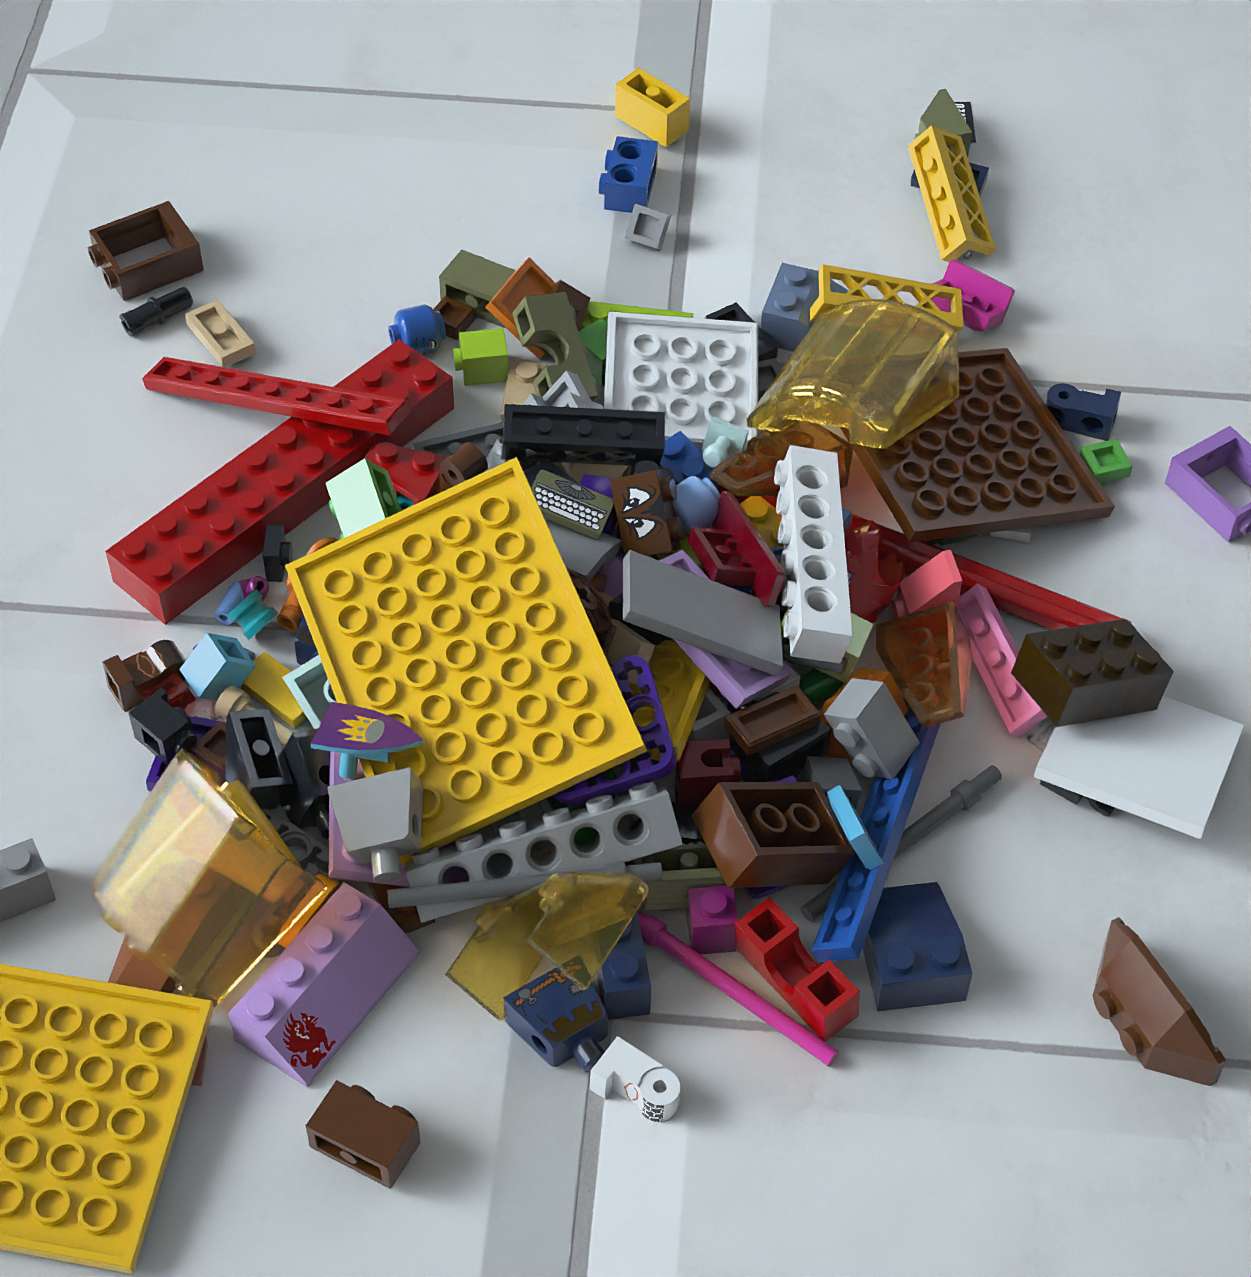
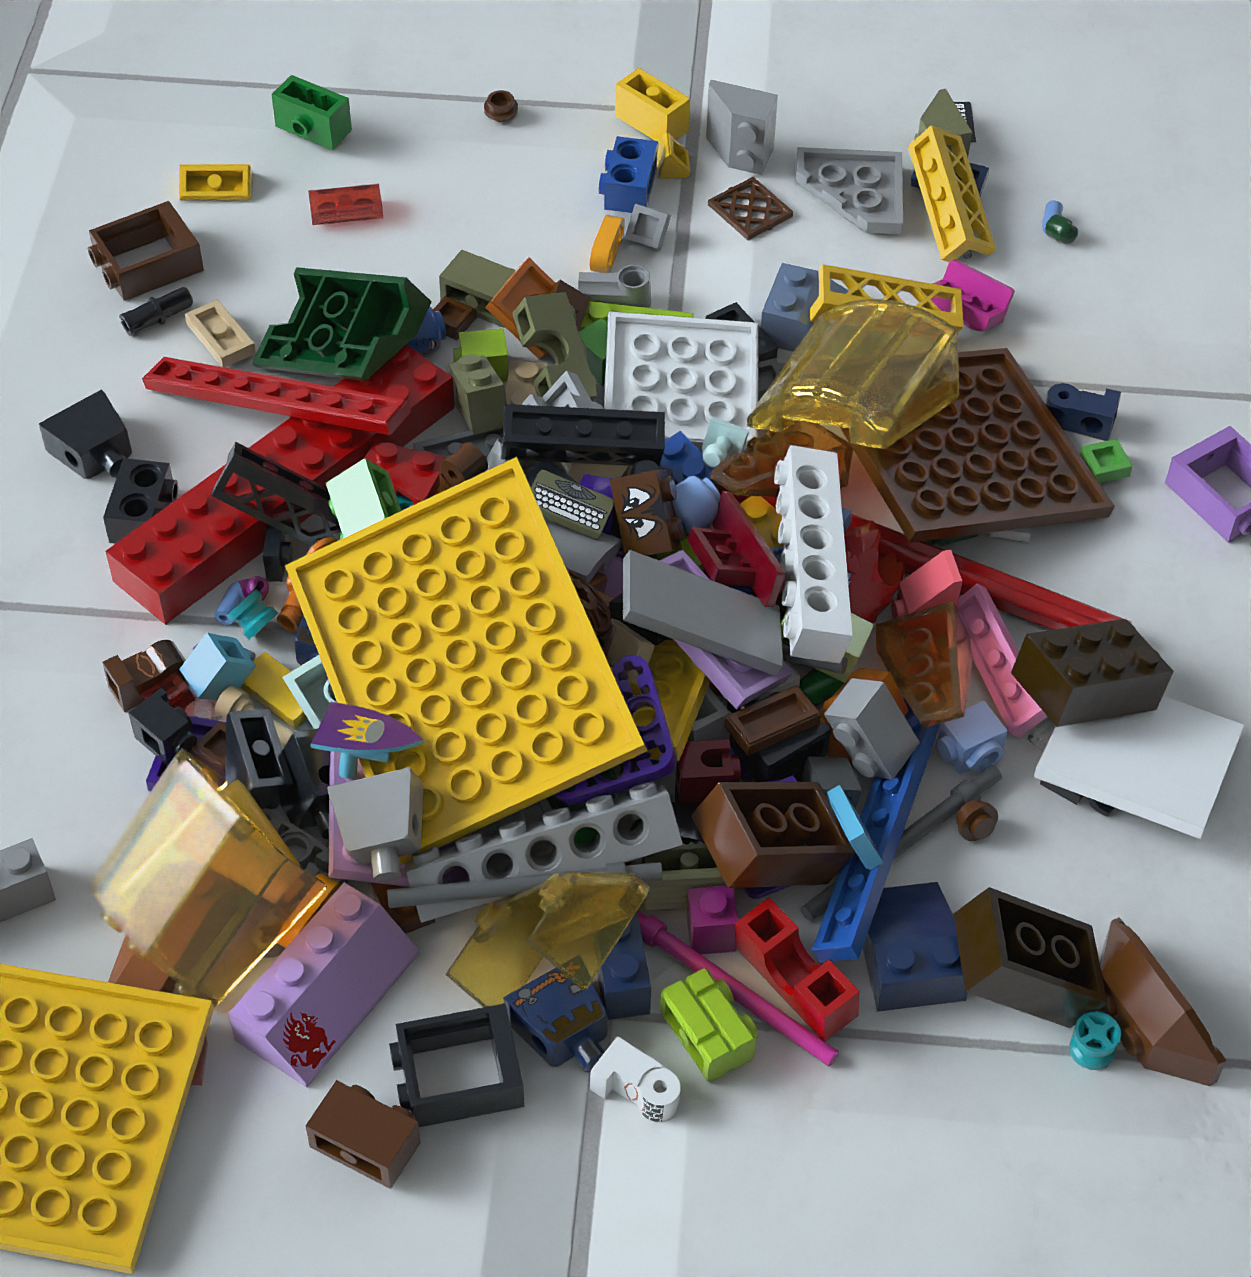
none -> black torso [39,389,132,479]
none -> black brick [103,458,178,544]
none -> yellow slope [179,164,253,200]
none -> black fence [211,441,342,546]
none -> dark green piece [252,267,432,381]
none -> green brick [271,75,352,150]
none -> clear red plate [308,184,383,225]
none -> black window [389,1003,524,1127]
none -> olive brick [448,355,507,435]
none -> reddish brown plate [484,90,518,122]
none -> light grey piece [578,265,651,308]
none -> light orange beam [589,215,625,273]
none -> yellow slope [658,132,691,179]
none -> lime brick [660,968,758,1082]
none -> light grey slope [706,80,778,175]
none -> reddish brown window [708,177,793,240]
none -> light grey plate [796,147,903,234]
none -> light blue brick [936,701,1008,775]
none -> dark brown brick [953,887,1107,1028]
none -> reddish brown plate [956,800,998,841]
none -> dark green arm [1042,200,1078,244]
none -> teal wheel [1069,1012,1121,1070]

